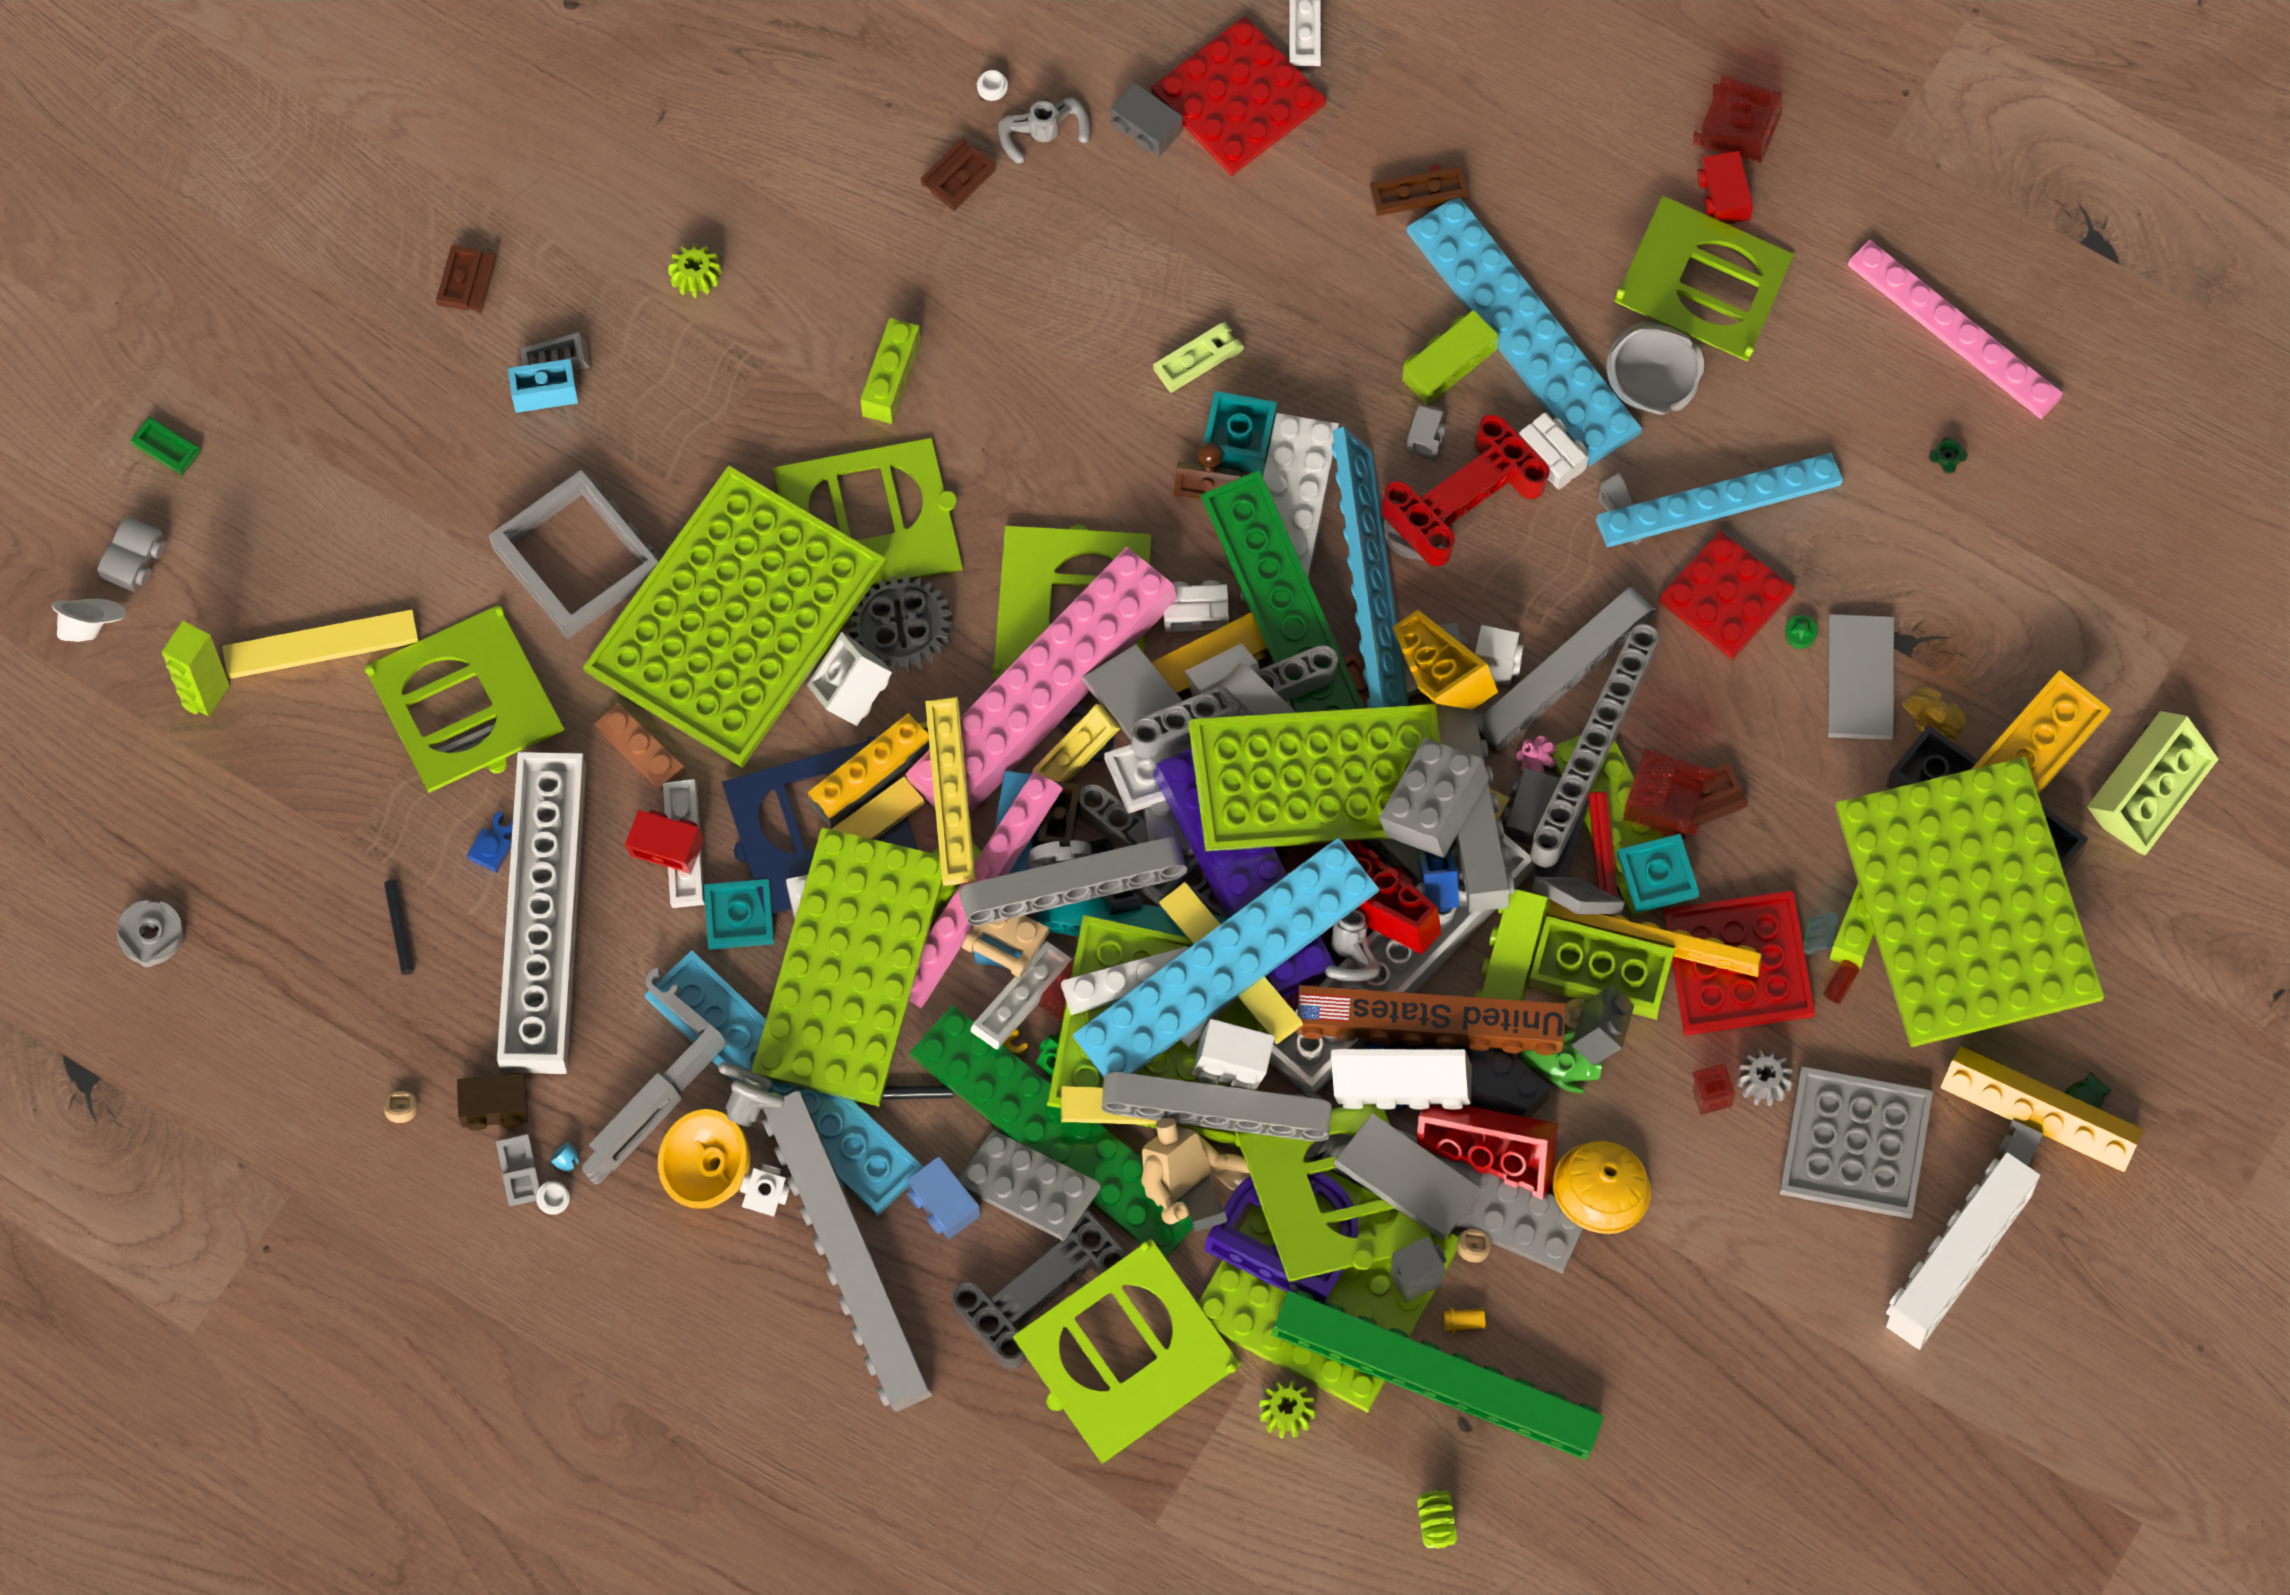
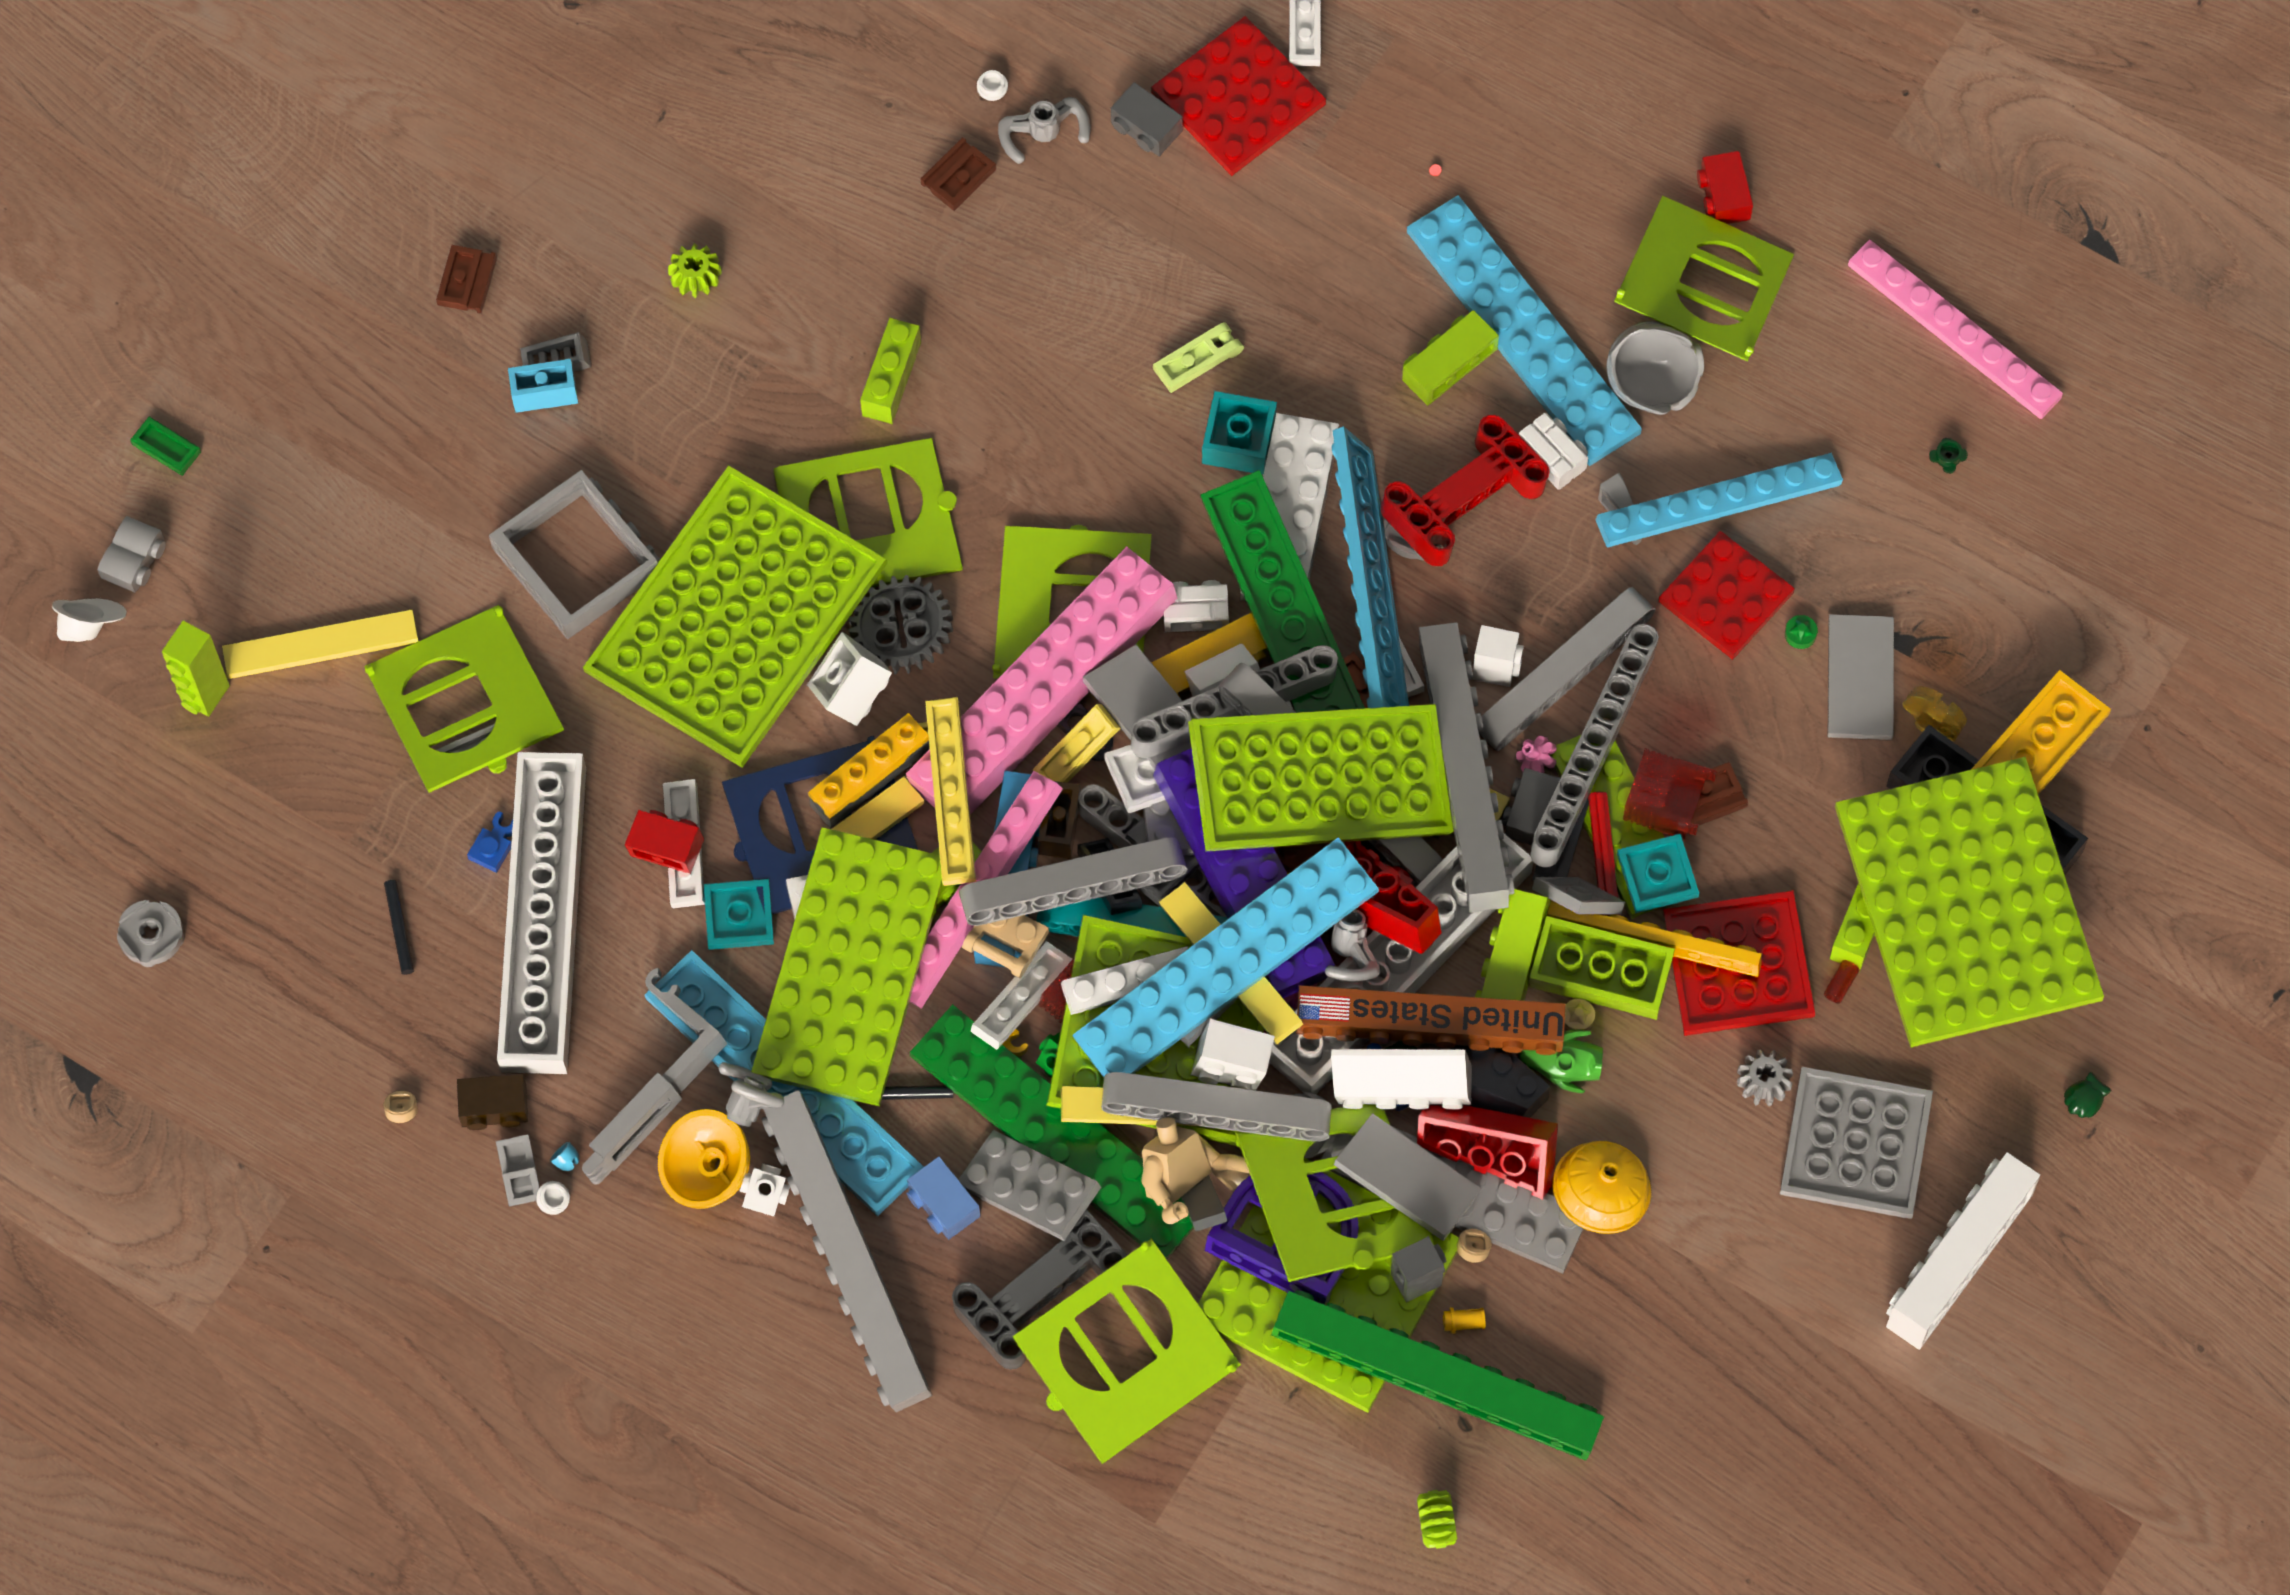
nougat plate [594,703,685,792] -> none
light grey plate [1027,840,1092,869] -> none
reddish brown plate [1174,442,1241,499] -> none
lime gear [1259,1380,1316,1439] -> none
reddish brown plate [1370,166,1469,216] -> none
light grey brick [1379,738,1489,858] -> none
yellow wedge [1392,610,1498,710] -> none
light grey brick [1407,405,1447,460] -> none
blue slope [1417,848,1459,912] -> none
dark grey brick [1571,985,1634,1066] -> none
clear red brick [1692,1063,1735,1115] -> none
clear red piece [1693,76,1782,163] -> none
clear light blue piece [1803,911,1839,954] -> none
yellow brick [1941,1046,2144,1172] -> none
light grey brick [1998,1120,2043,1167] -> none
yellowish green slope [2087,711,2218,855] -> none

